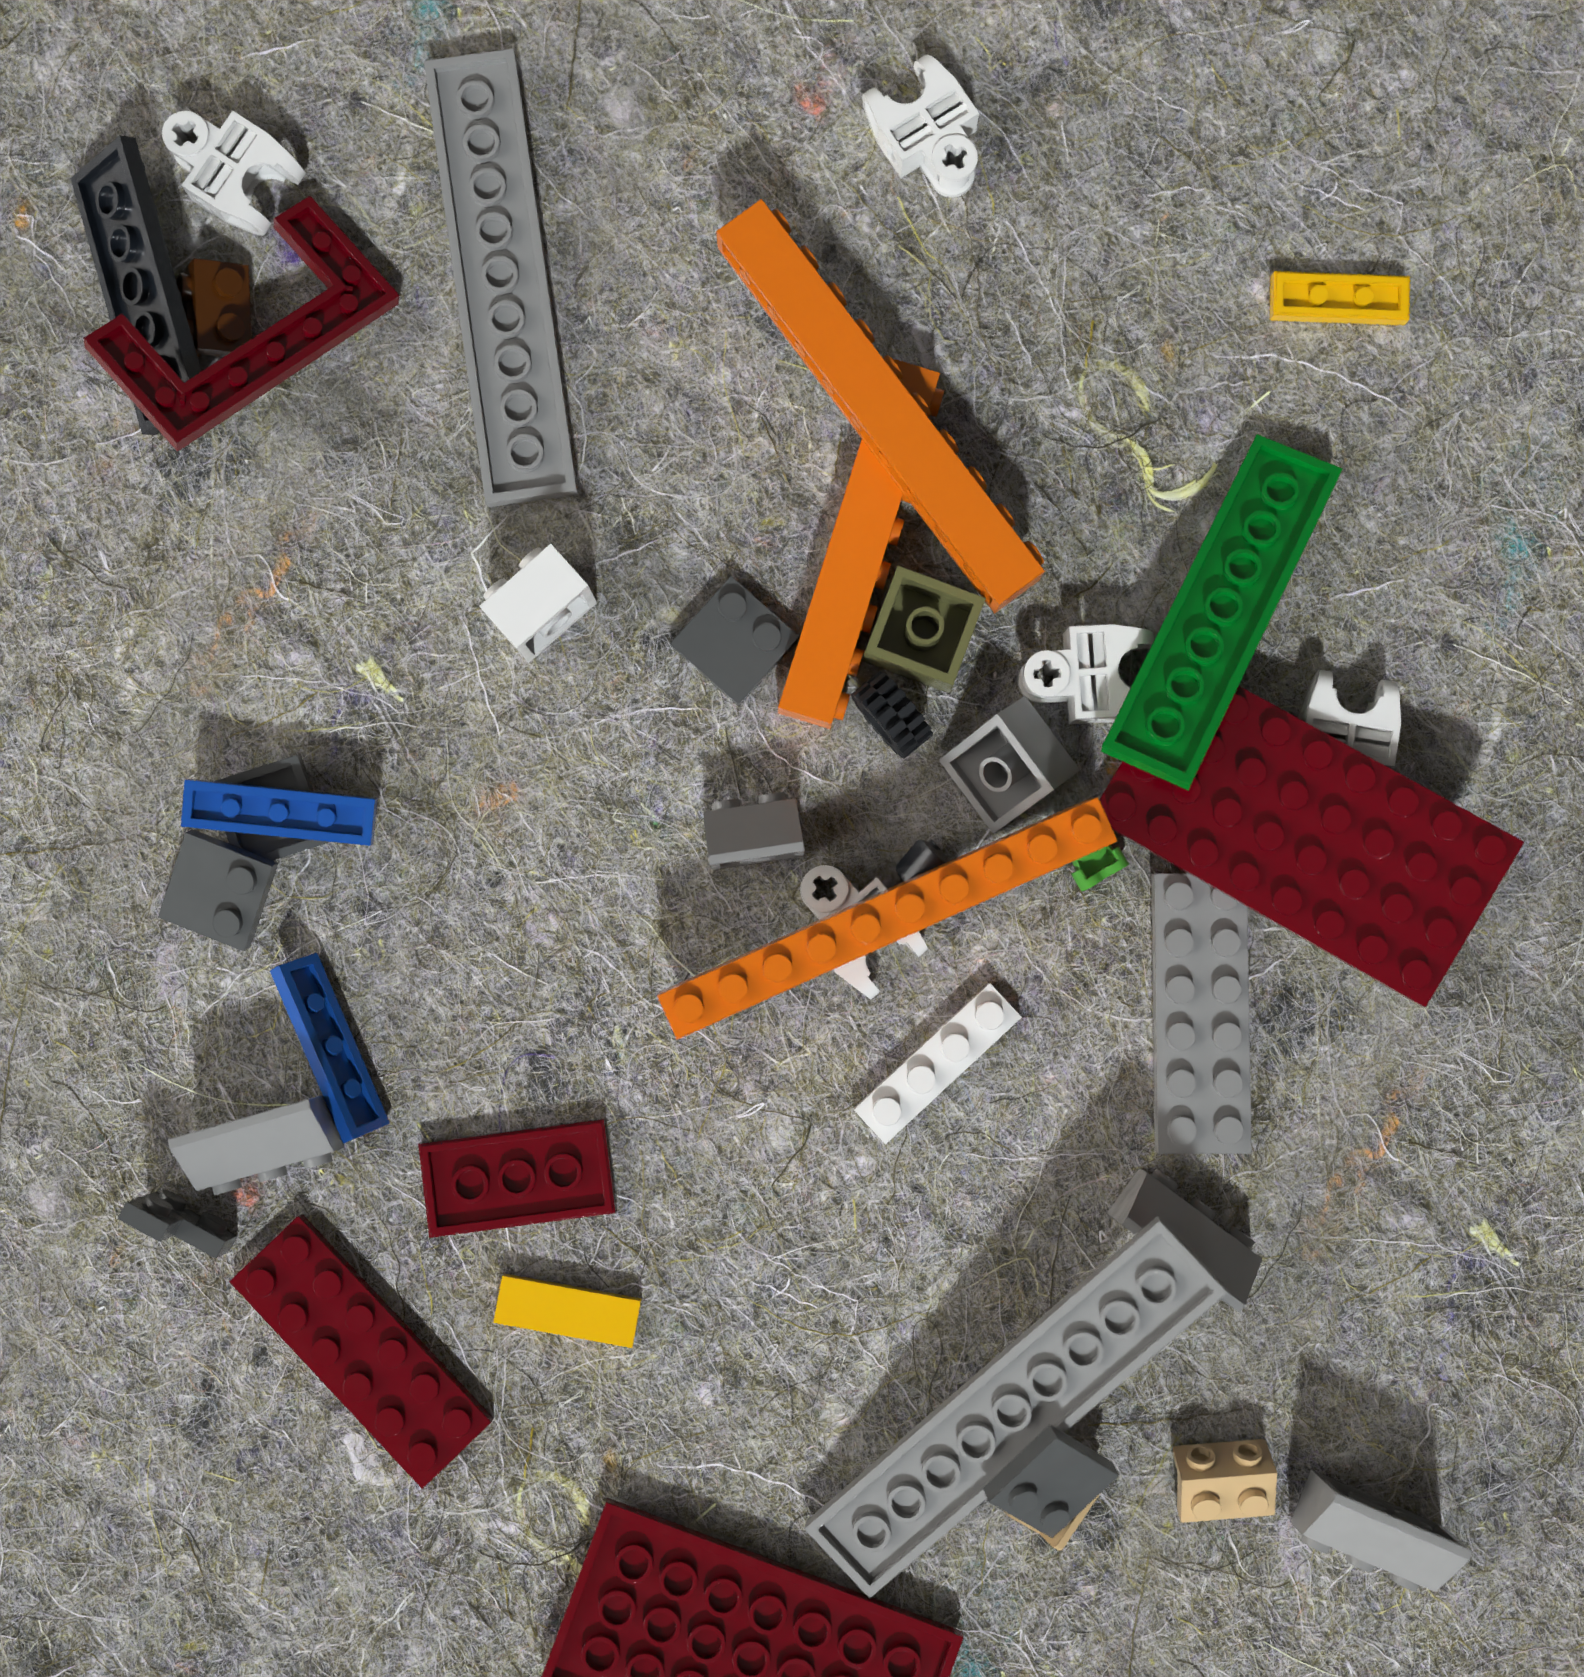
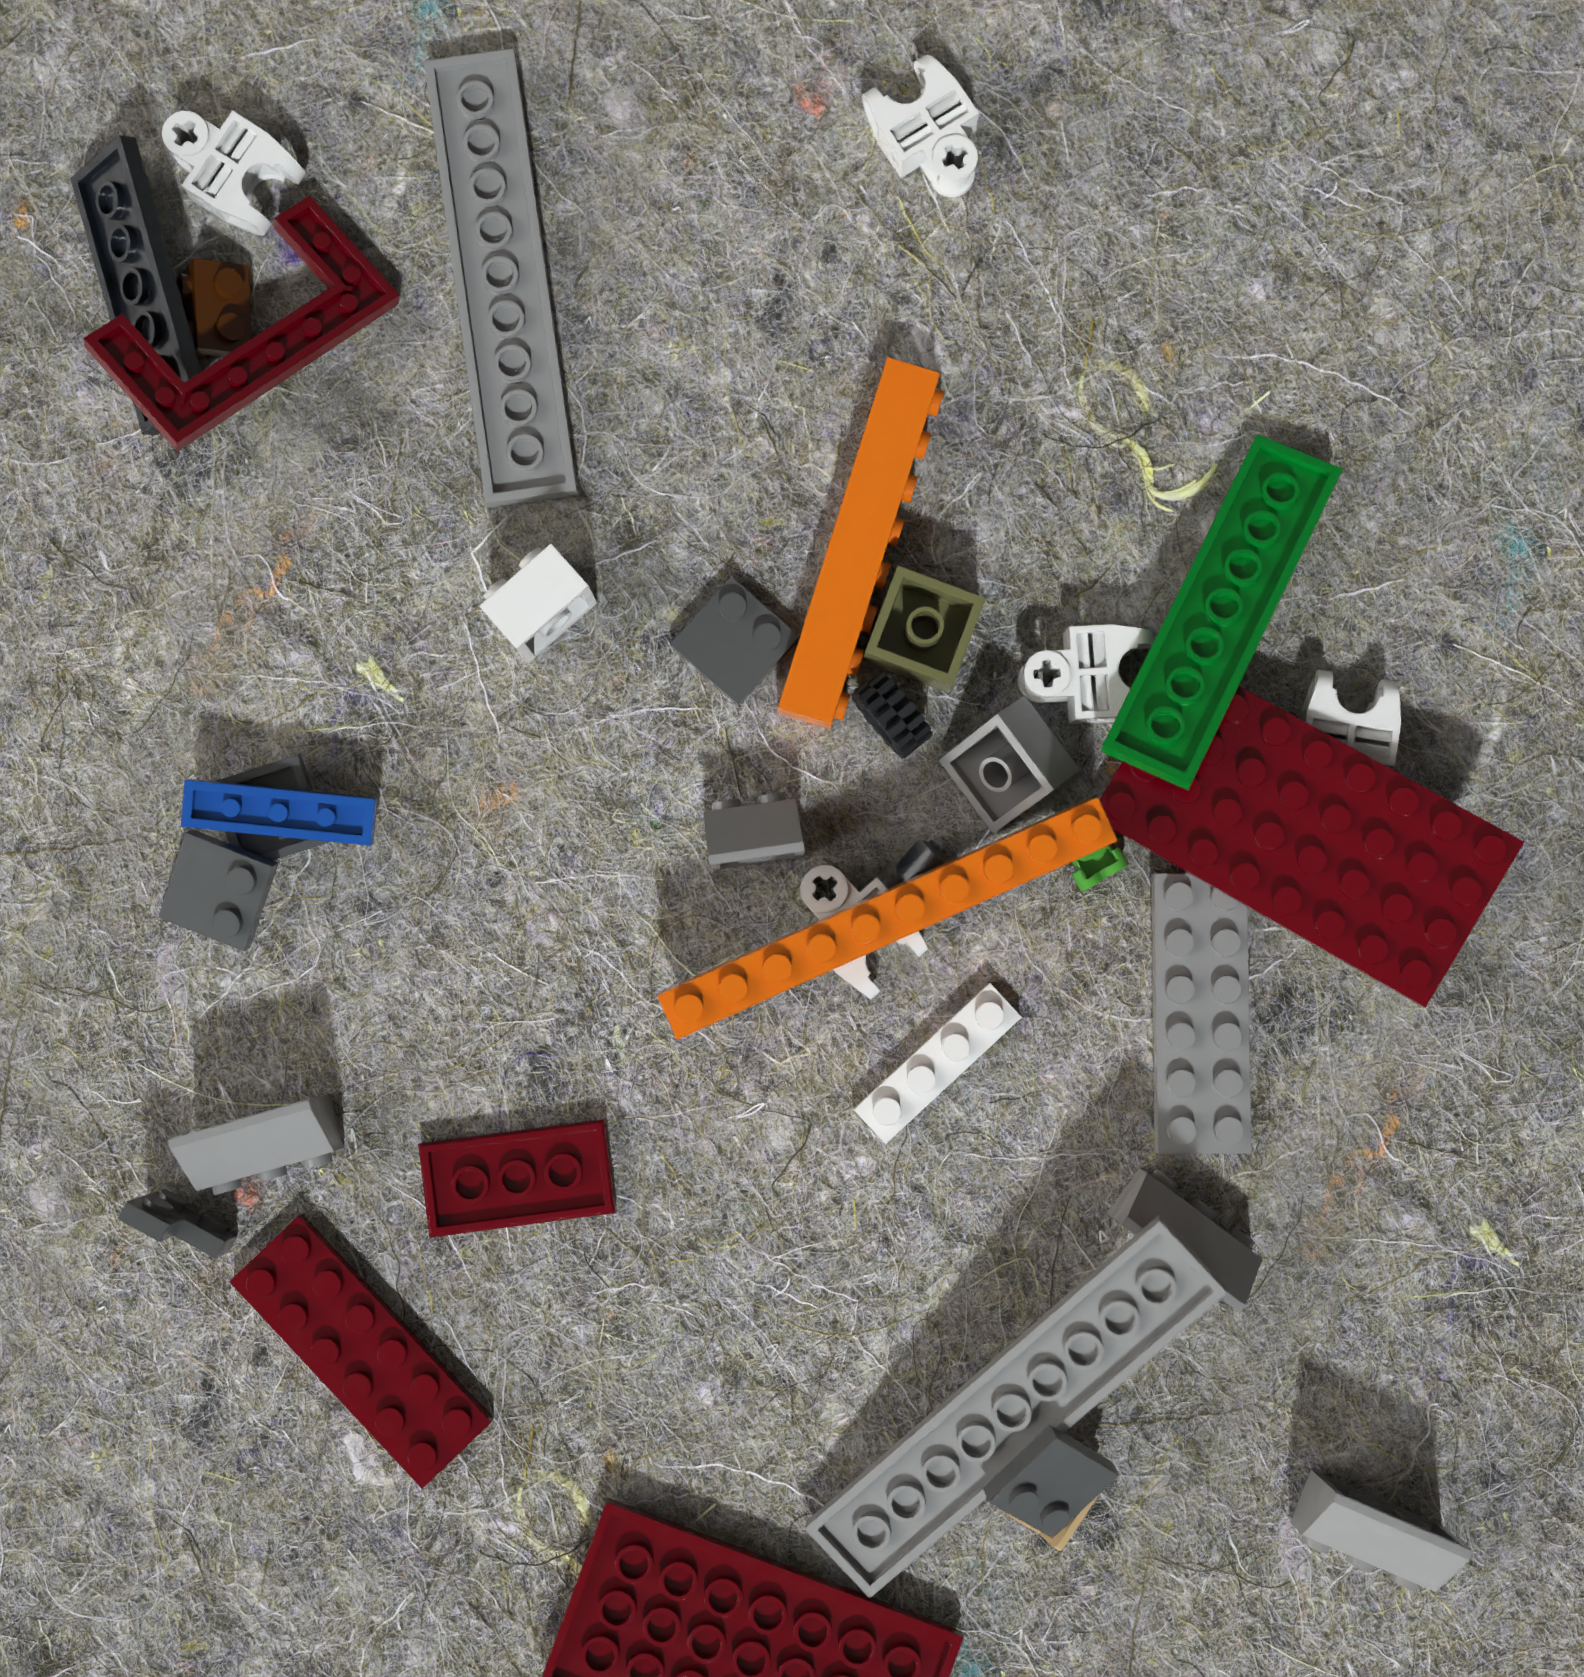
blue plate [270,953,390,1144] -> none
yellow tile [493,1273,642,1348] -> none
orange brick [716,199,1045,614] -> none
tan bracket [1173,1439,1277,1523] -> none
yellow tile [1270,271,1410,325] -> none

